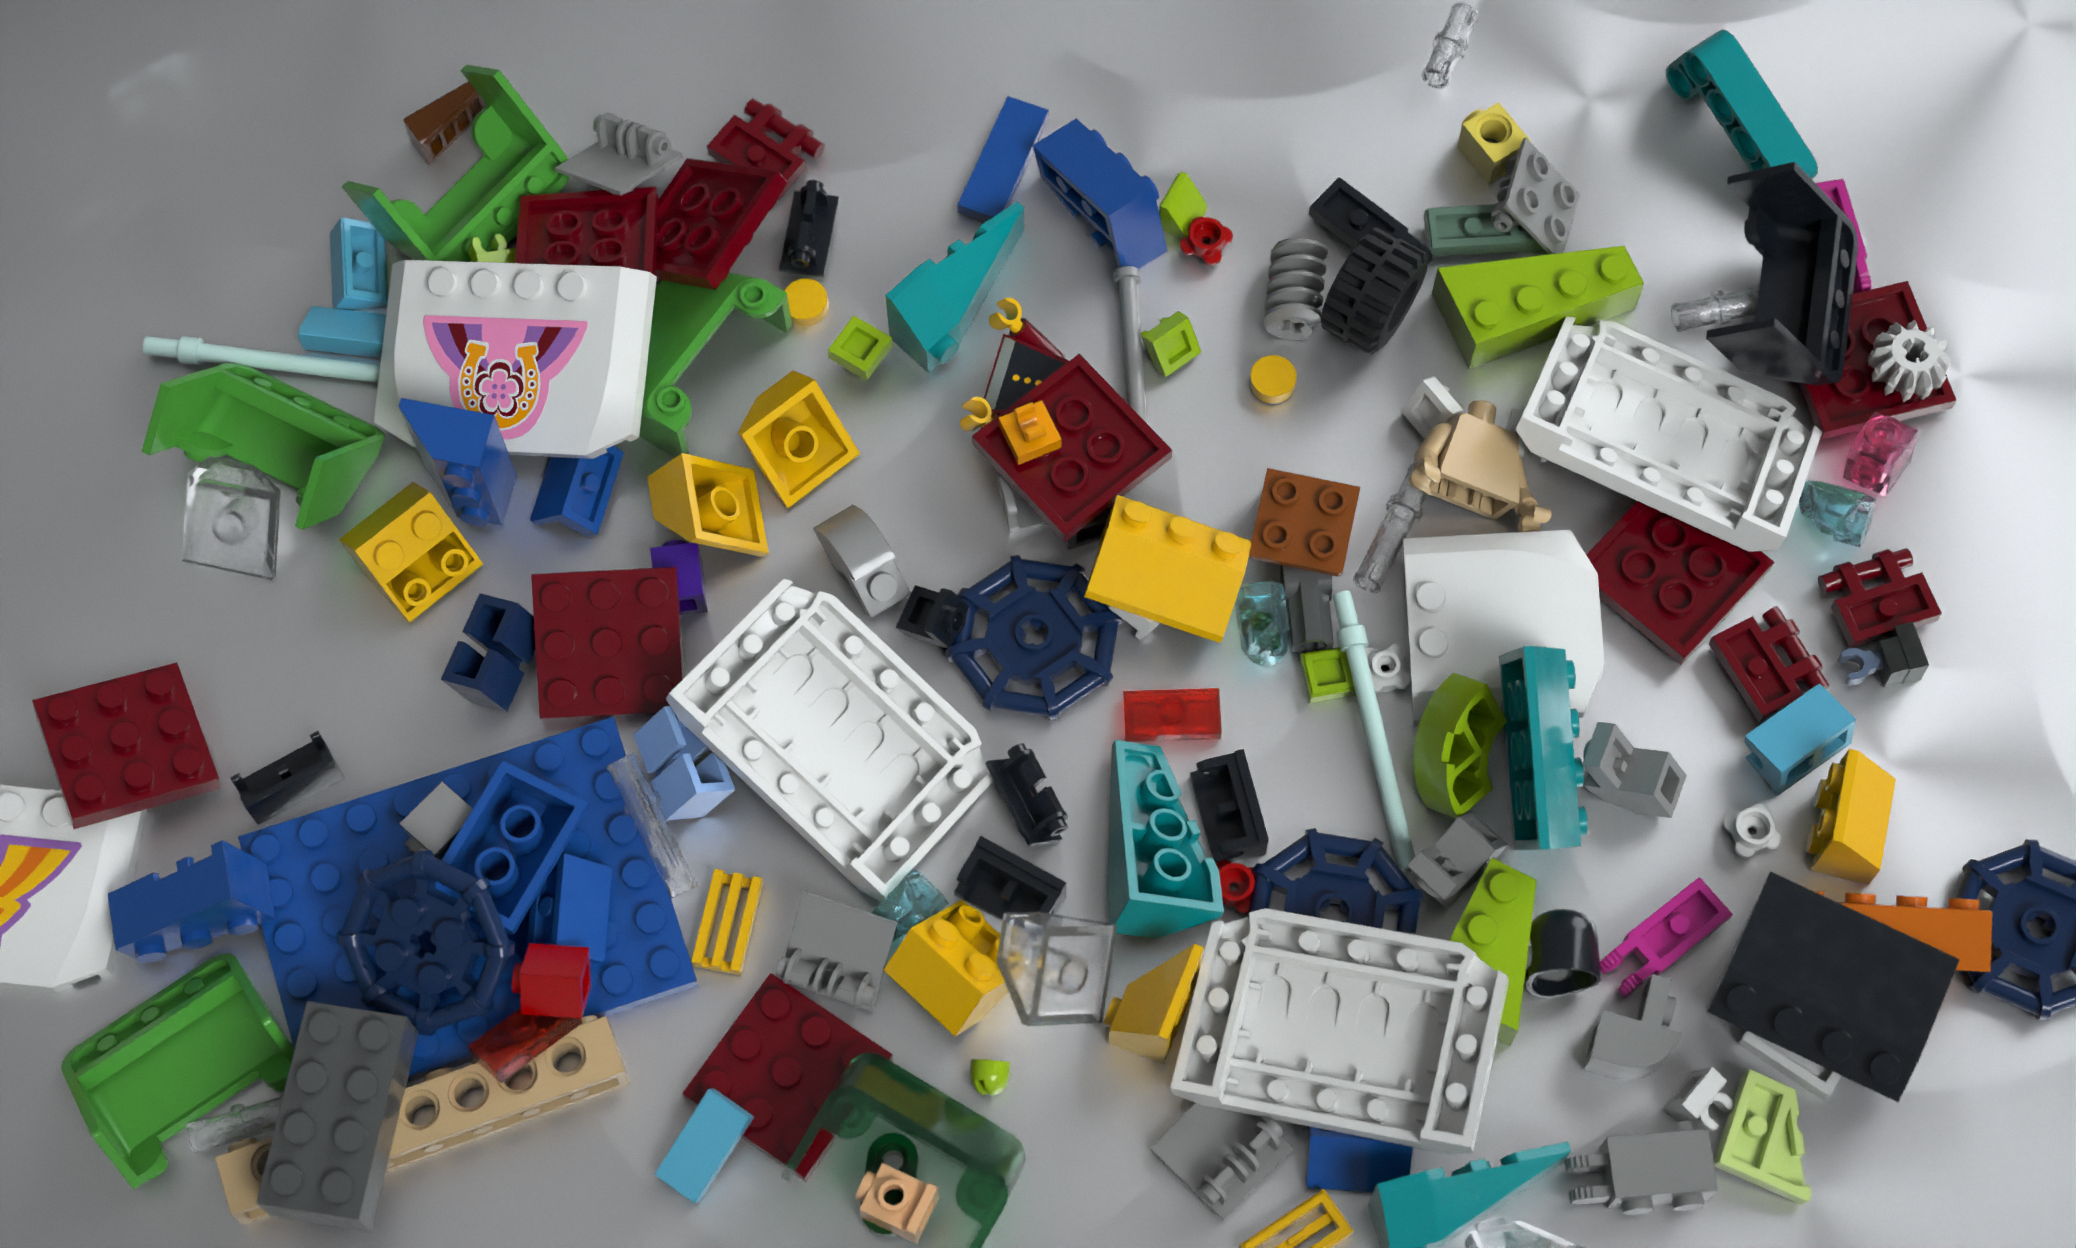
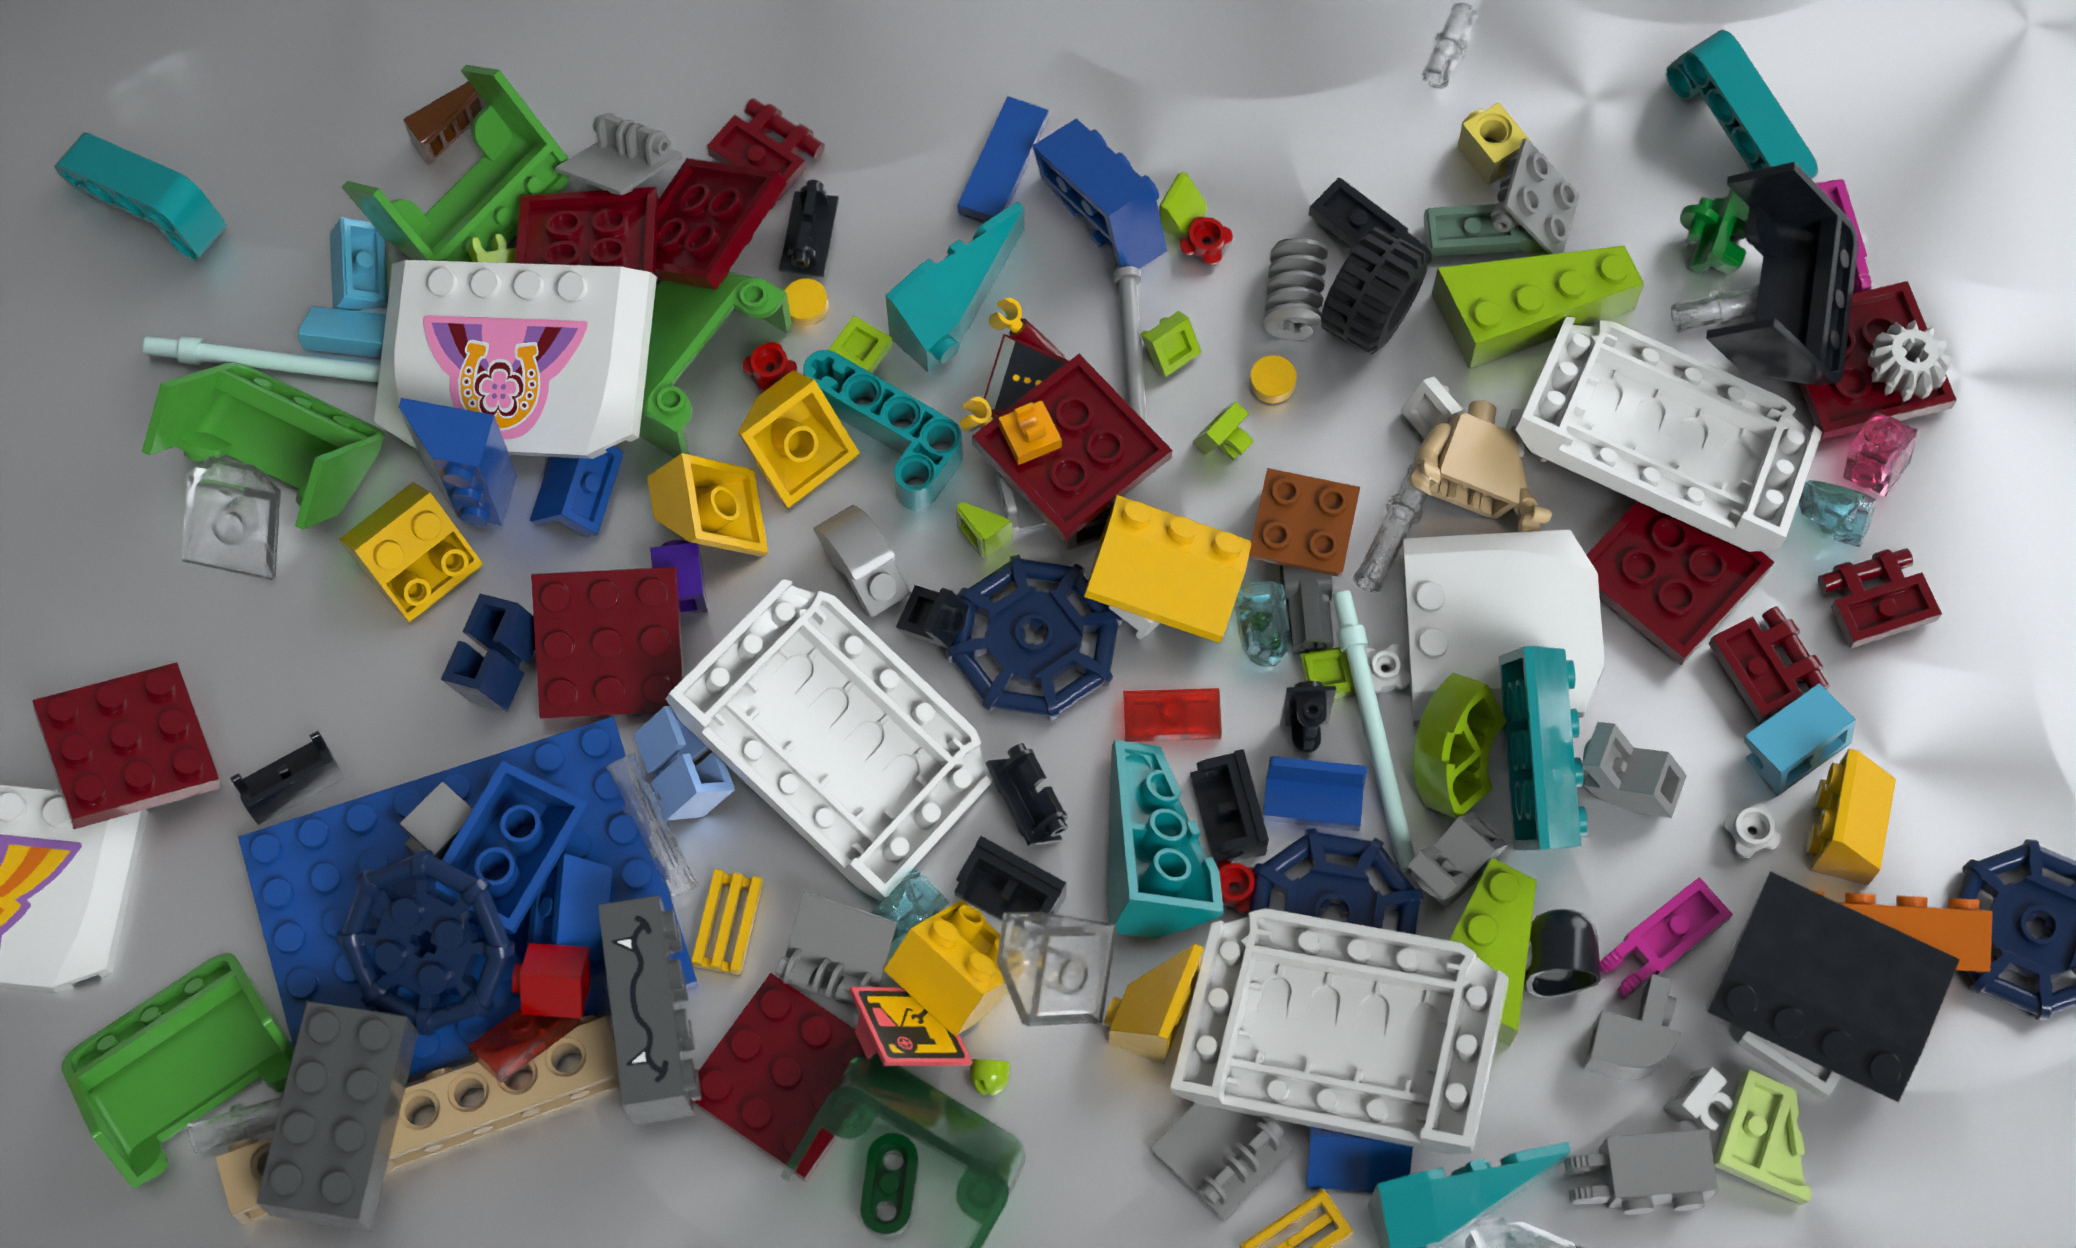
blue wedge [108,840,275,963] -> none
medium azure tile [654,1088,754,1204] -> none
light nougat brick [855,1163,939,1244] -> none
pearl dark grey piece [1837,621,1929,687] -> none
none -> teal beam [54,132,227,261]
none -> dark grey brick [598,896,701,1125]
none -> red plate [742,342,798,392]
none -> teal beam [803,350,963,510]
none -> piece [849,987,972,1066]
none -> lime slope [956,502,1013,559]
none -> lime tile [1192,401,1254,460]
none -> blue panel [1263,756,1367,831]
none -> black hinge [1280,681,1336,754]
none -> green hips [1680,188,1749,274]

